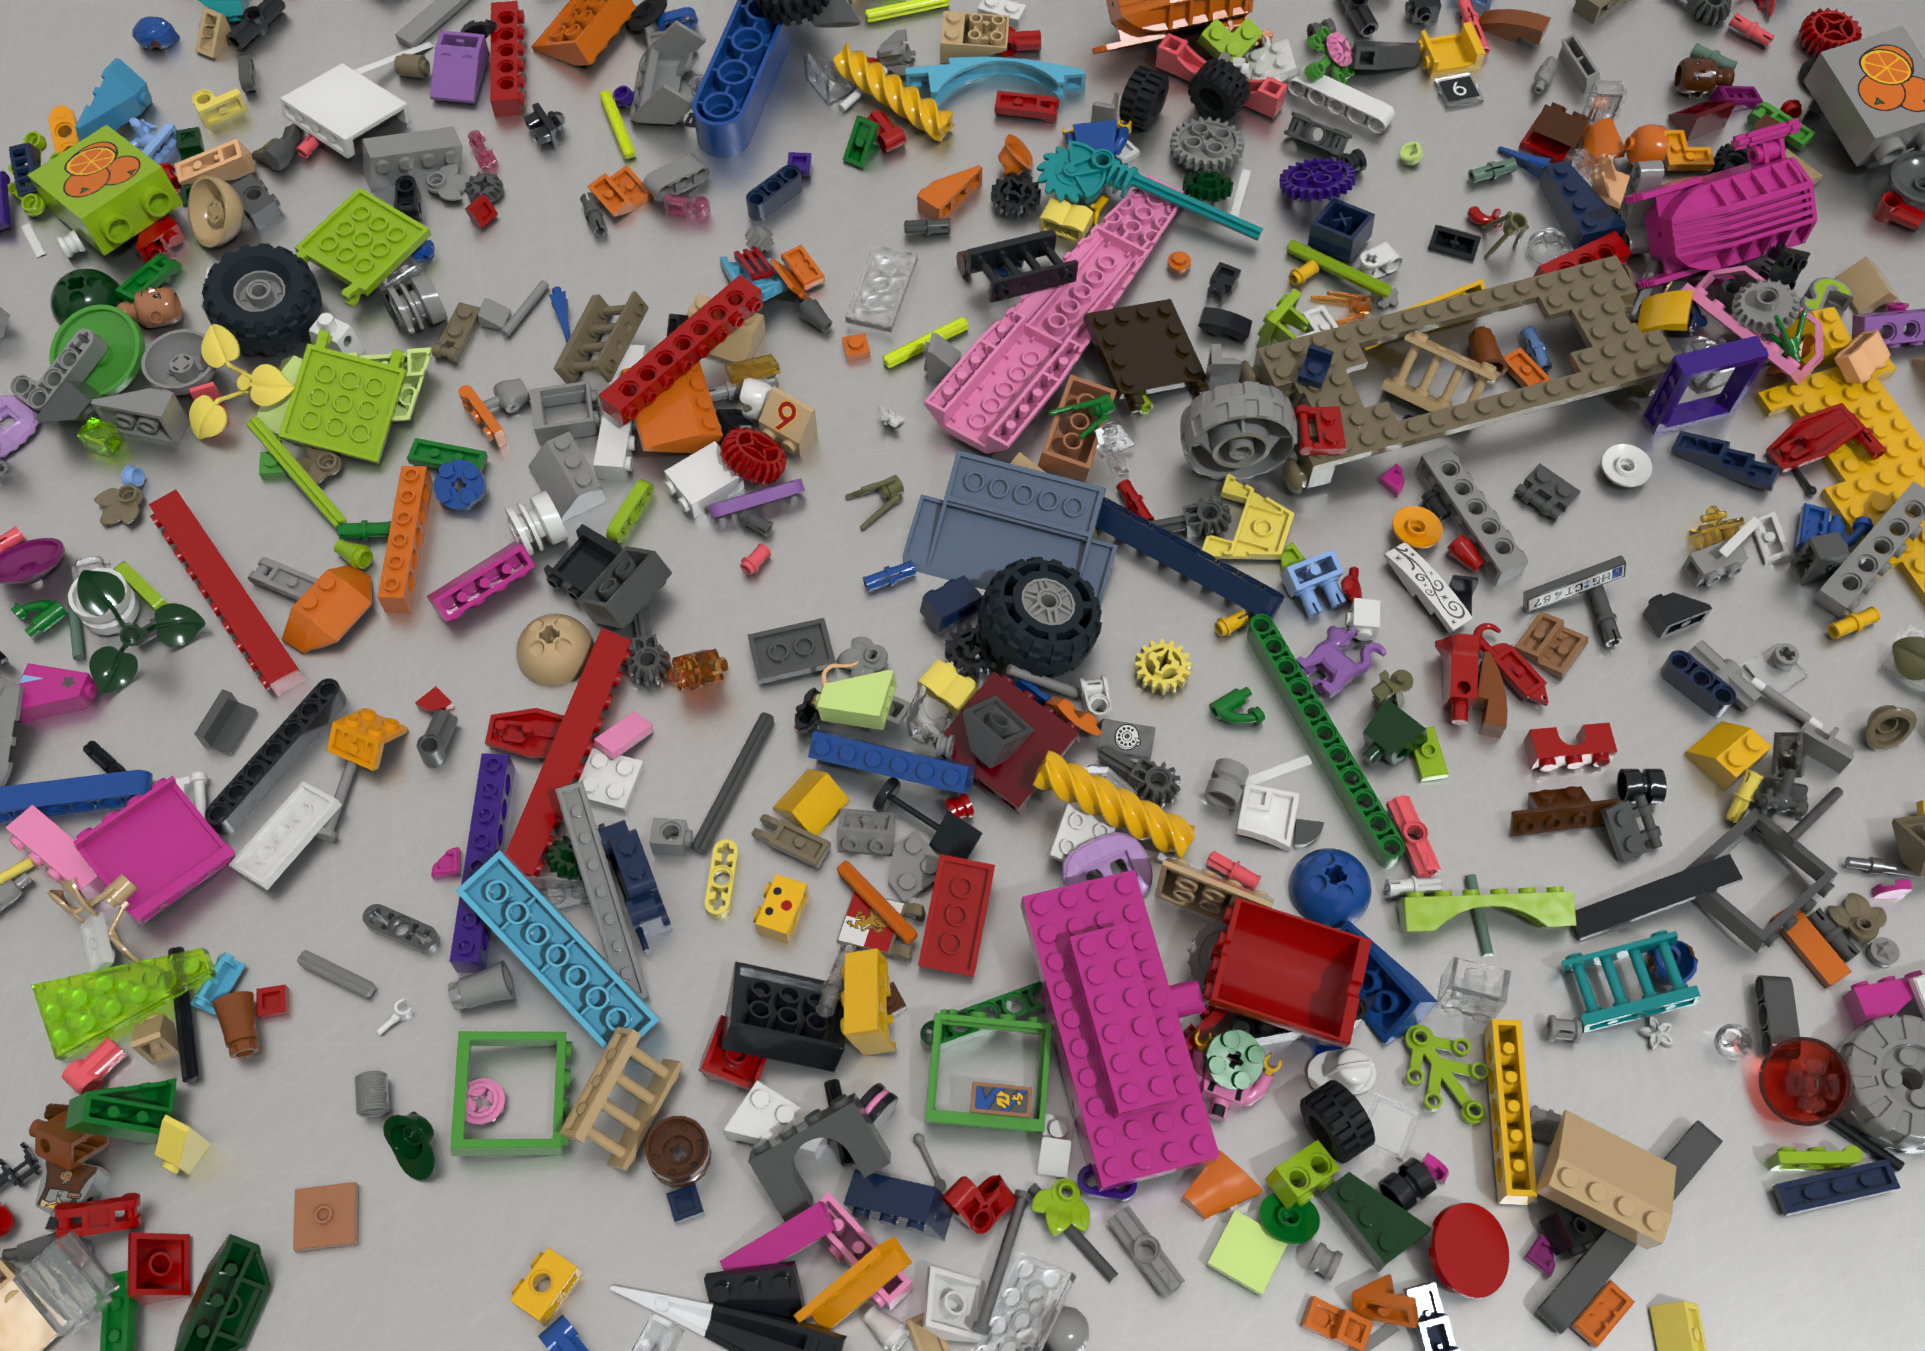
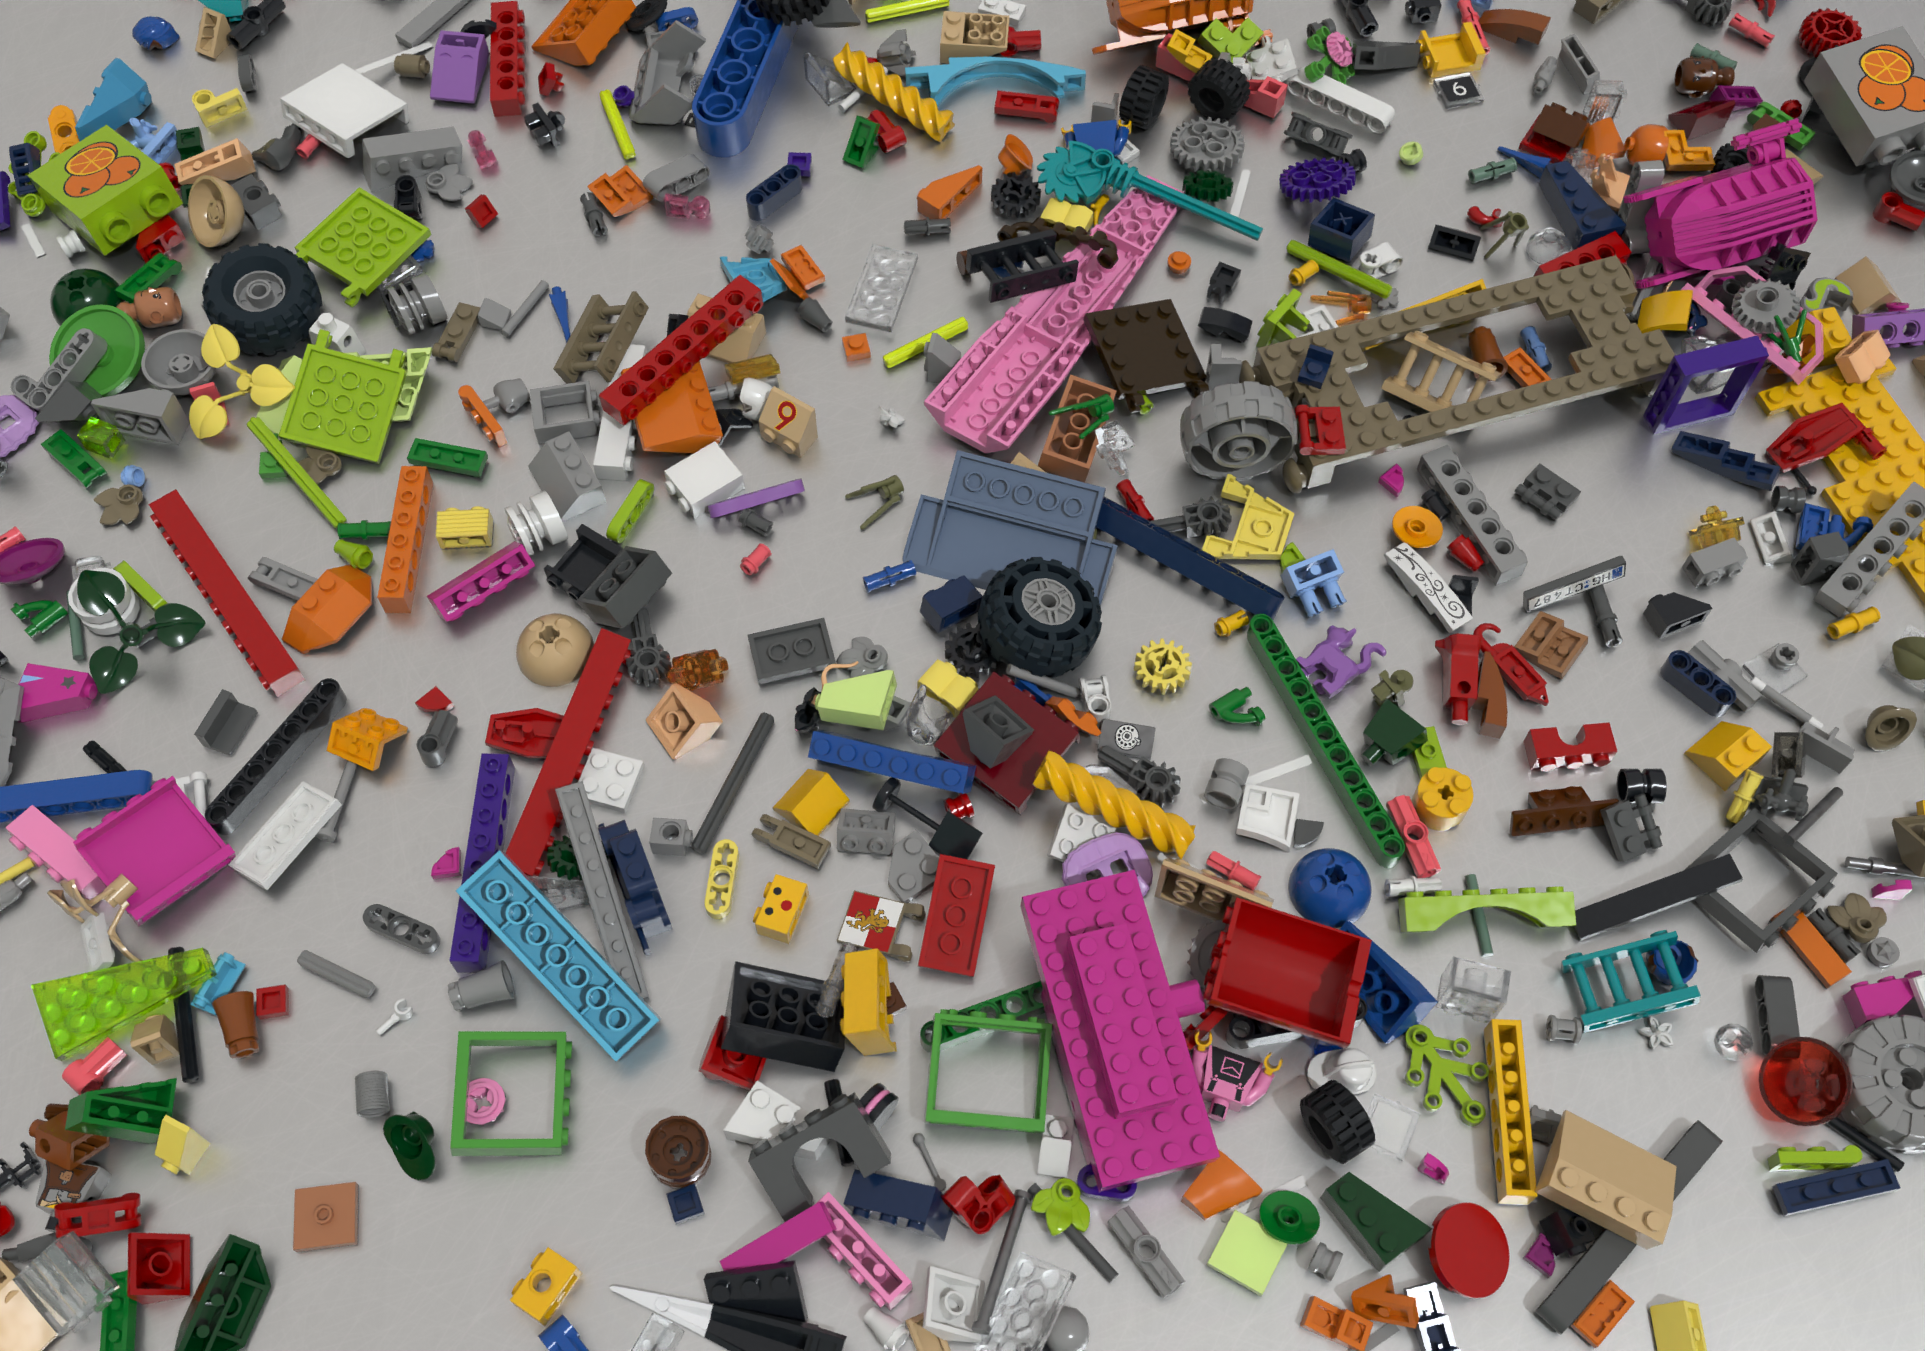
blue plate [434,460,486,511] -> none
dark grey gear [466,171,503,203] -> none
tan fence [559,1027,683,1171] -> none
bright pink tile [594,711,653,760] -> none
red gear [719,427,787,486] -> none
red tile [734,246,774,281] -> none
light orange fence [794,1236,913,1331] -> none
orange axle [837,861,918,944] -> none
light grey bush [935,733,955,759] -> none
tile [970,1082,1032,1118] -> none
plate [1203,1030,1265,1090] -> none
lime brick [1265,1140,1340,1209] -> none
red rock [1341,567,1362,604] -> none
white brick [1345,598,1381,641] -> none
black wheel [1378,1157,1437,1211] -> none
white dish [1601,444,1653,487] -> none
white sticker [1719,516,1761,557] -> none
none -> green plate [41,429,107,489]
none -> light yellow brick [436,506,493,549]
none -> red tile [538,62,564,96]
none -> light nougat slope [646,683,723,759]
none -> dark brown bar [997,217,1118,269]
none -> yellow slope [1166,29,1213,73]
none -> yellow brick [1412,767,1473,831]
none -> dark grey wheel [1771,486,1806,513]

